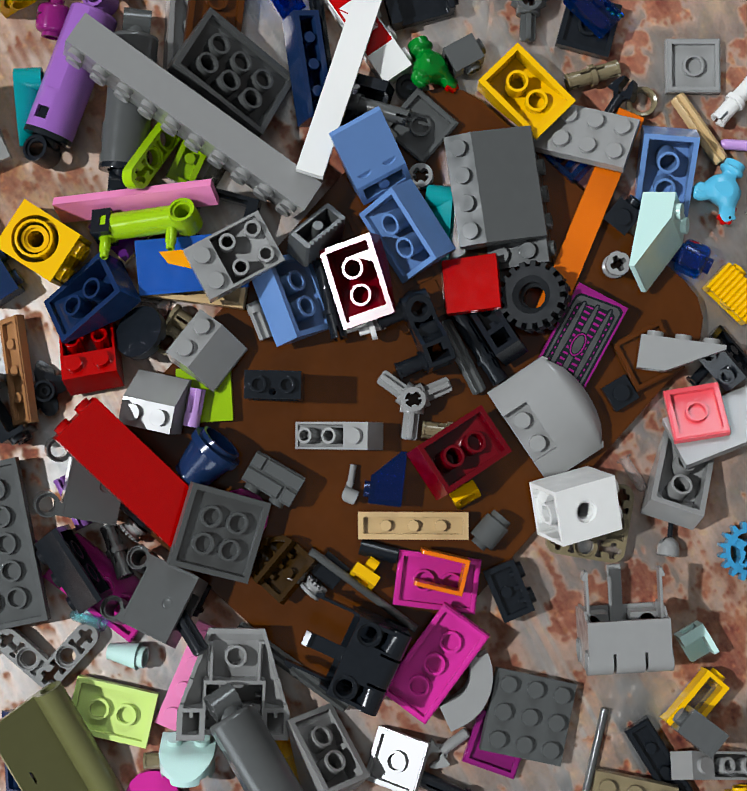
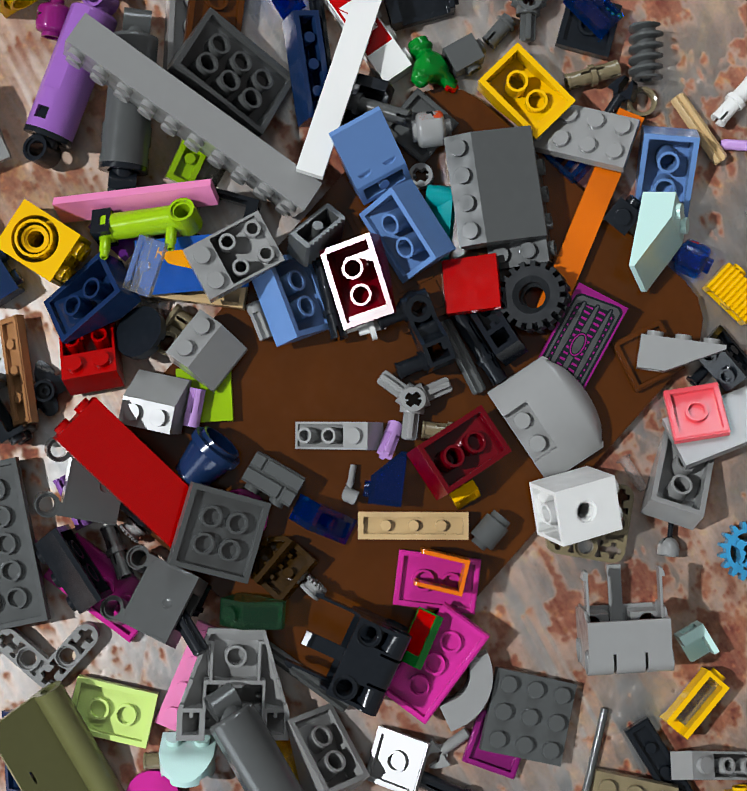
teal piece [13,67,44,147] -> none
clear light blue piece [70,610,108,632] -> none
light aqua cone [106,643,149,670] -> none
lime beam [122,122,181,189] -> none
black window [244,370,305,401] -> none
dark grey axle [308,548,418,632] -> none
black tile [311,551,350,590] -> none
yellow tile [349,556,381,590] -> none
black axle [358,539,399,564] -> none
black tile [395,73,422,102] -> none
black bracket [482,558,537,623] -> none
black plate [601,374,640,412] -> none
light grey bush [602,251,630,279] -> none
light grey tile [664,39,721,95] -> none
dark grey slope [671,705,729,759] -> none
medium azure animal [691,158,746,225] -> none
none -> clear panel [122,234,169,297]
none -> clear green slope [220,592,286,630]
none -> clear blue slope [289,494,357,545]
none -> lavender piece [376,420,402,460]
none -> tile [402,607,444,670]
none -> light grey head [411,110,452,148]
none -> dark grey pin [482,13,516,49]
none -> dark grey piece [628,21,664,82]

